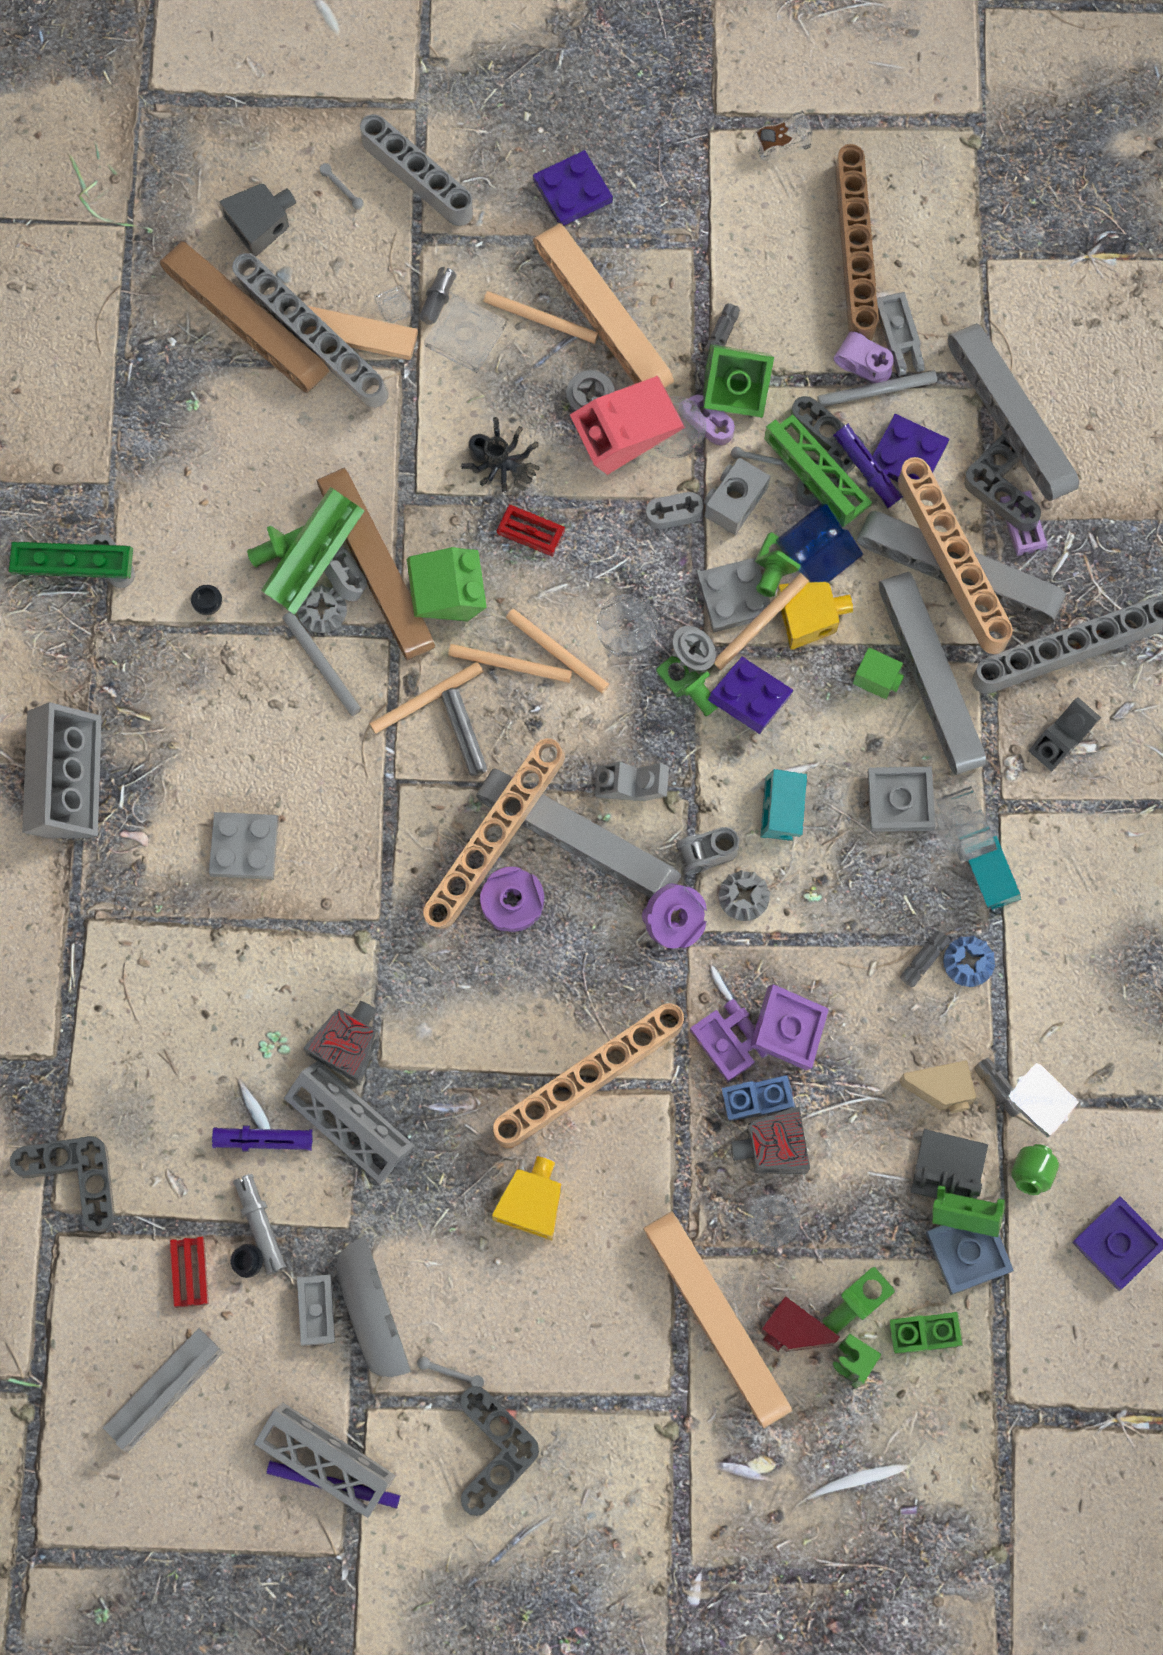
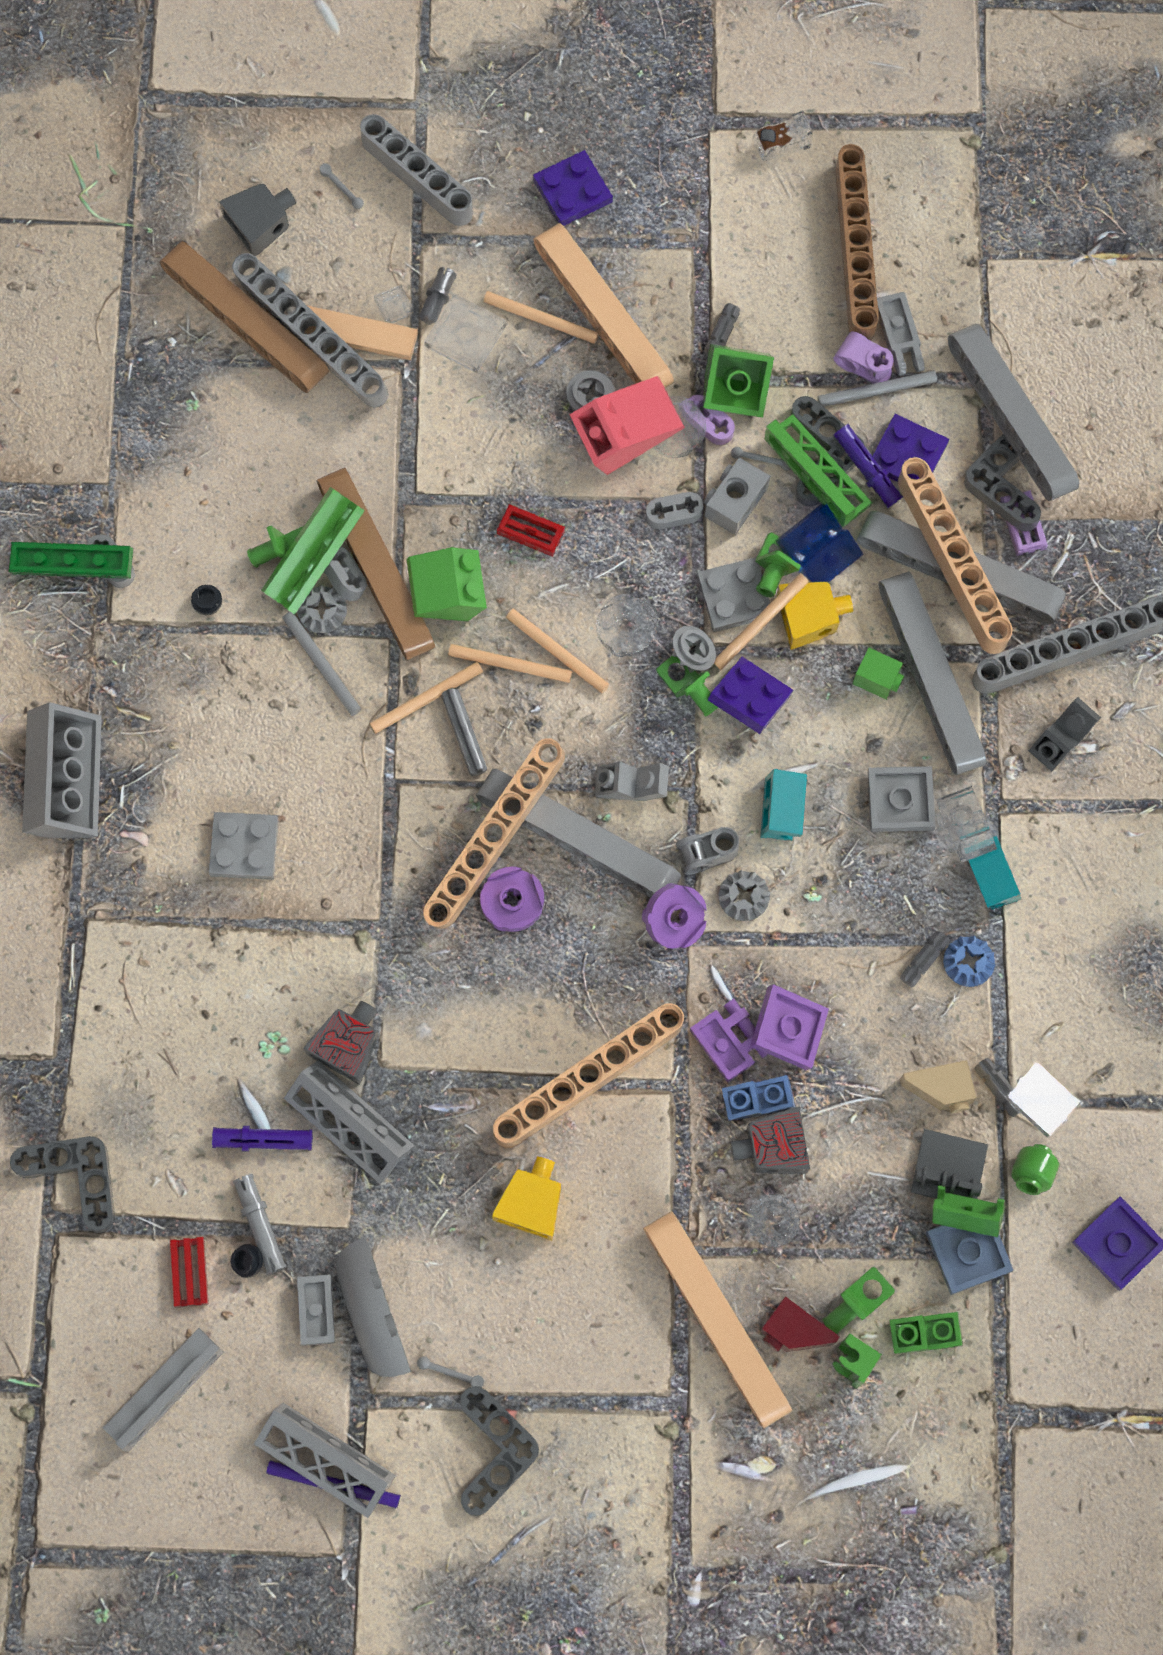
animal [461,417,540,493] -> none

